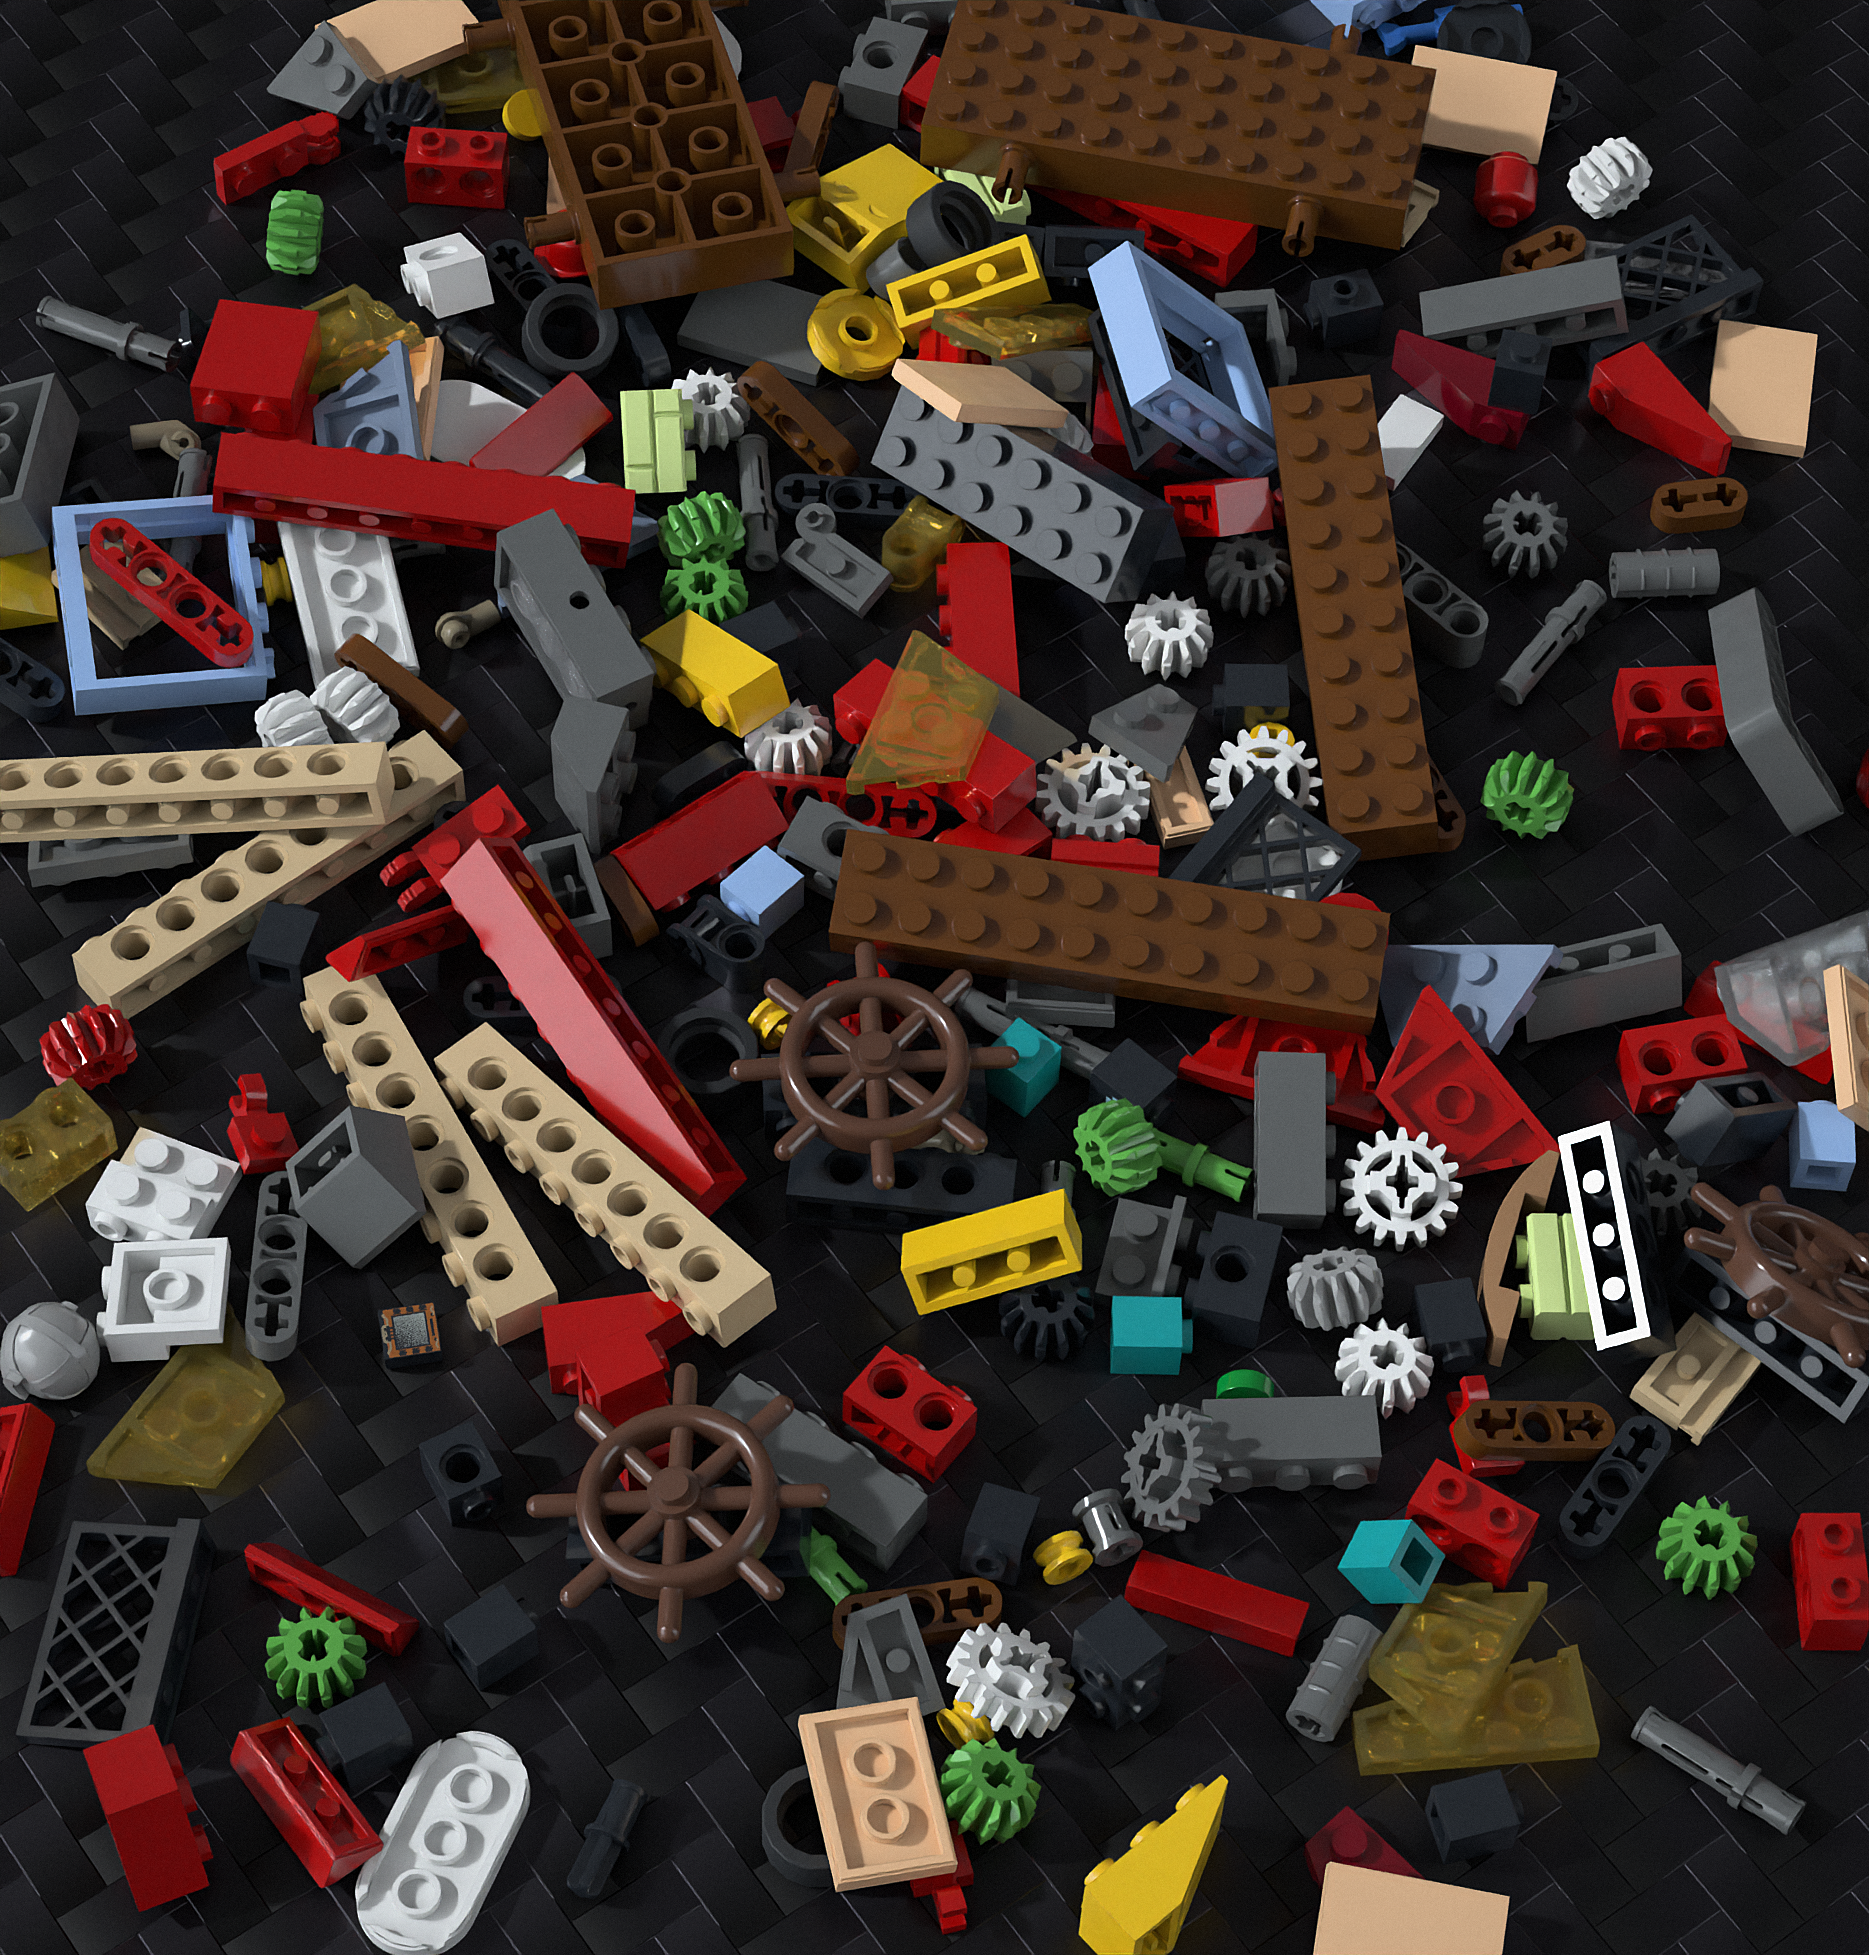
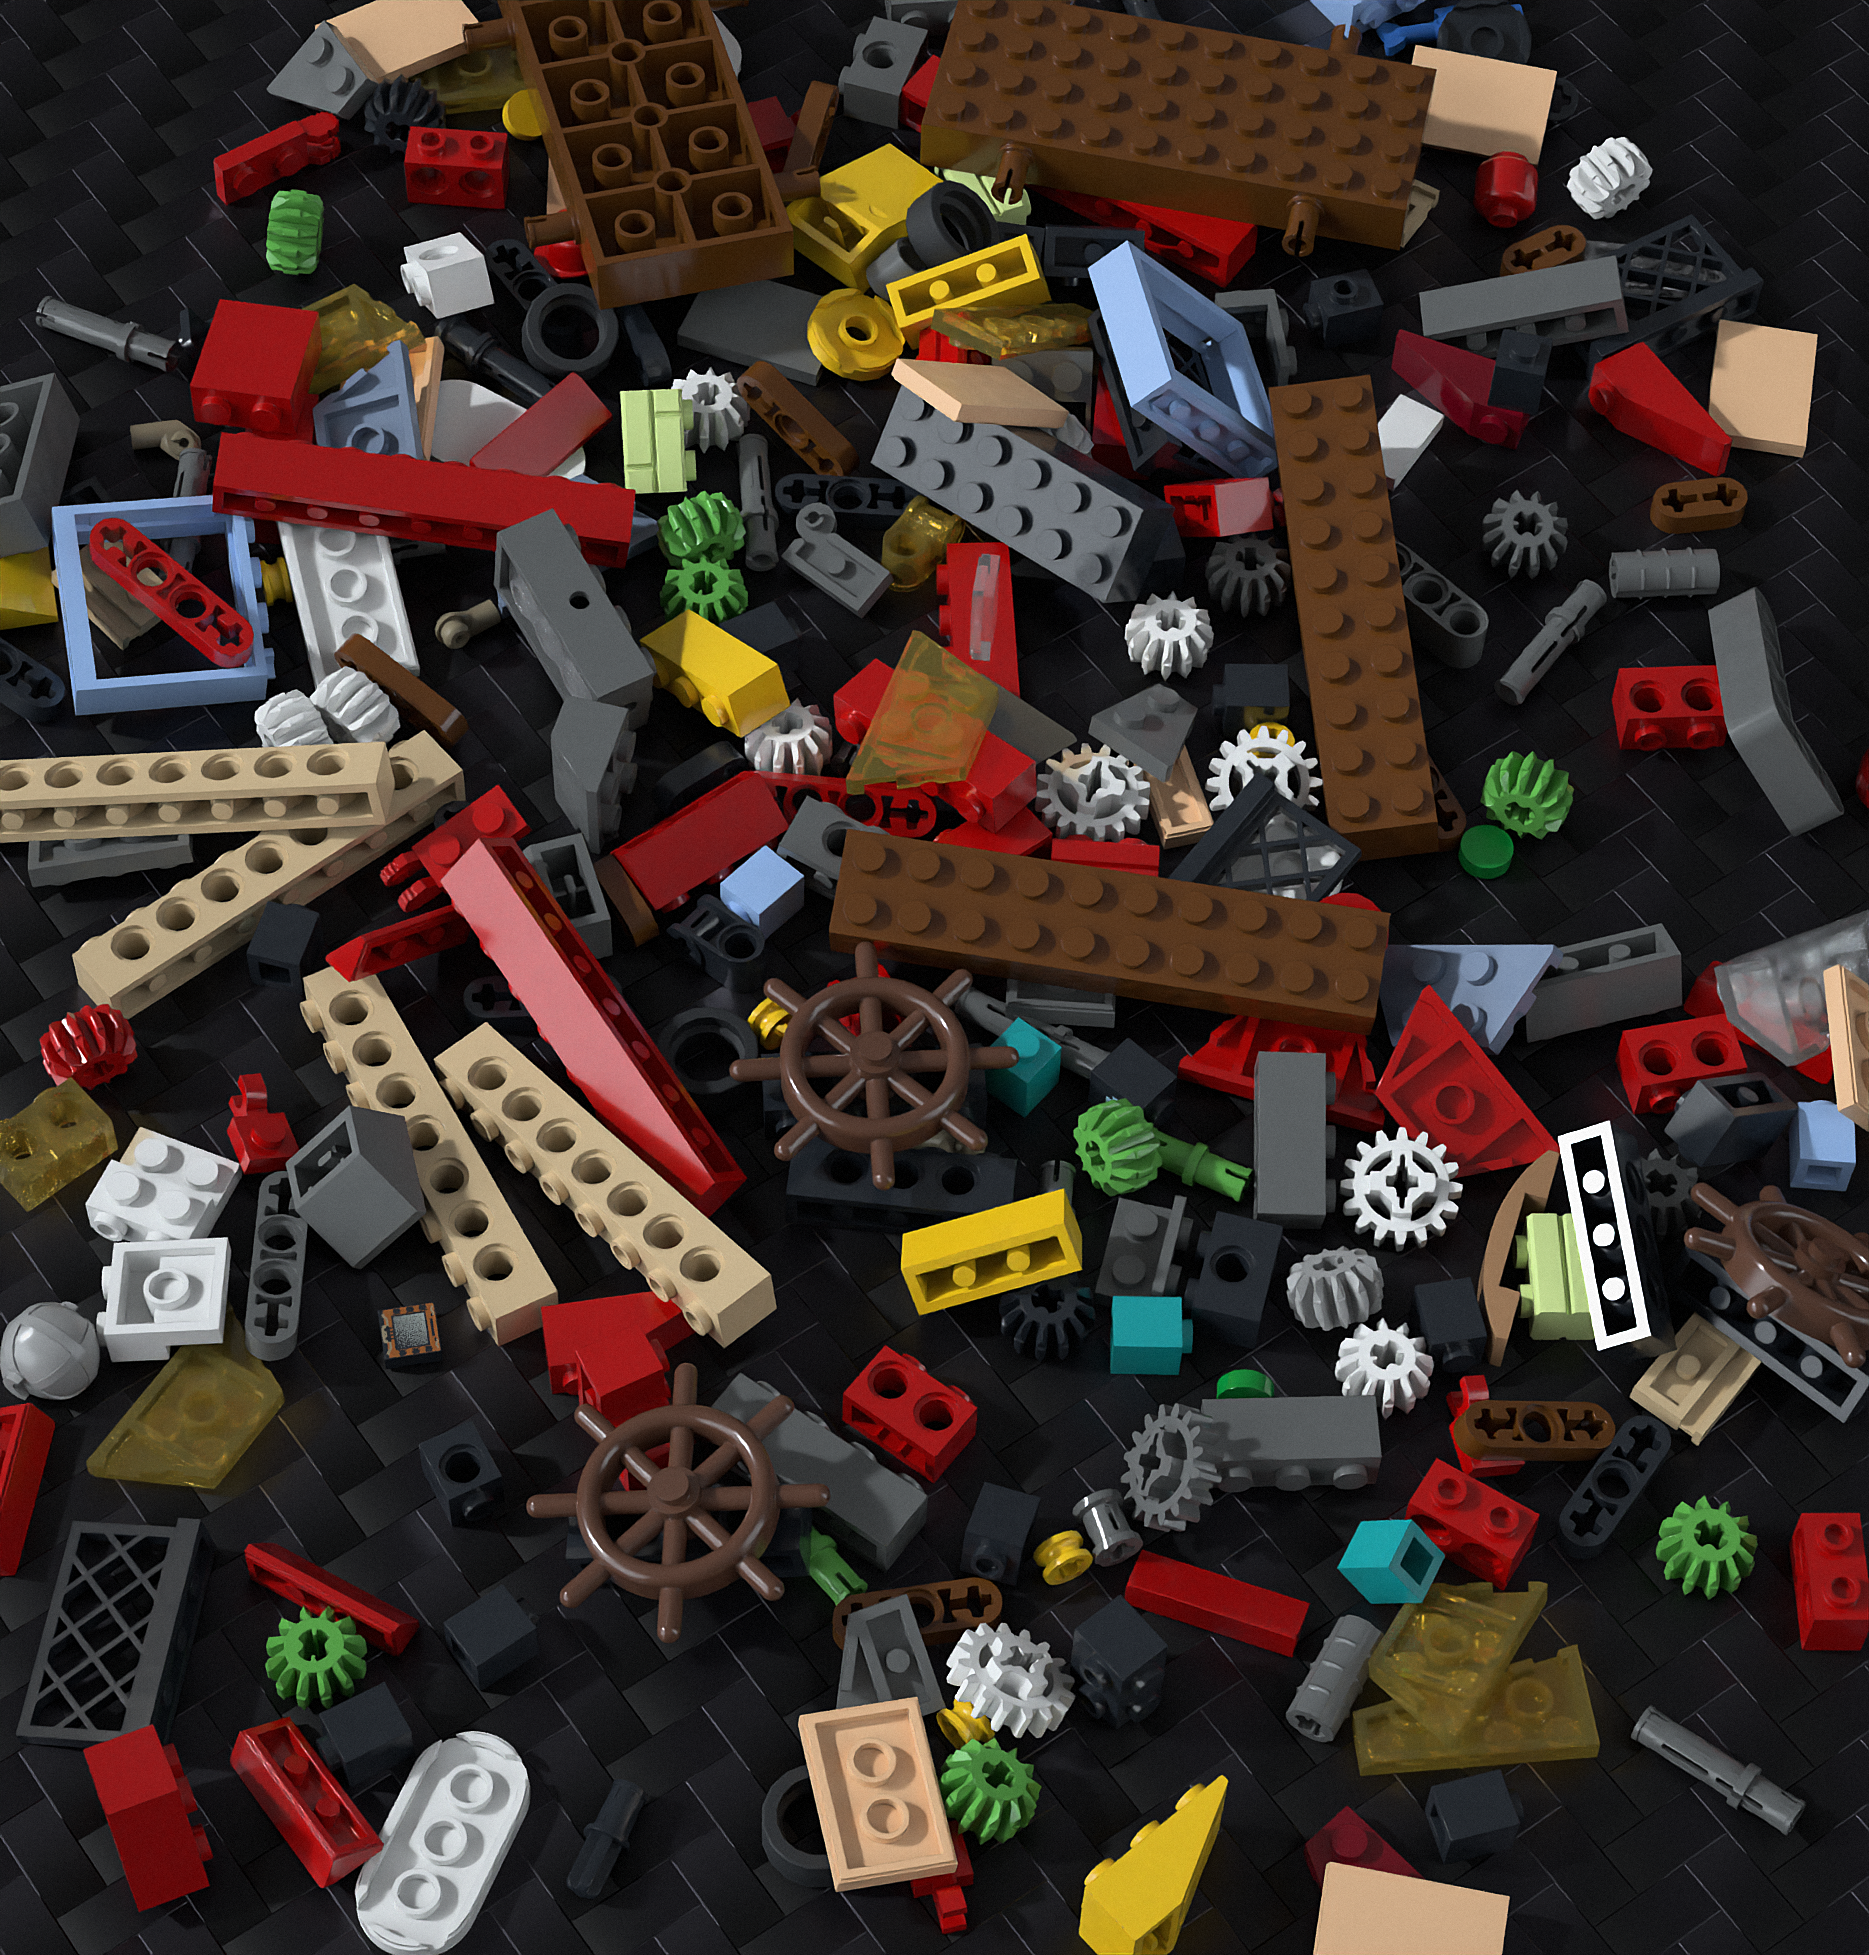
none -> clear tile [969,553,1000,661]
none -> green tile [1458,825,1514,879]

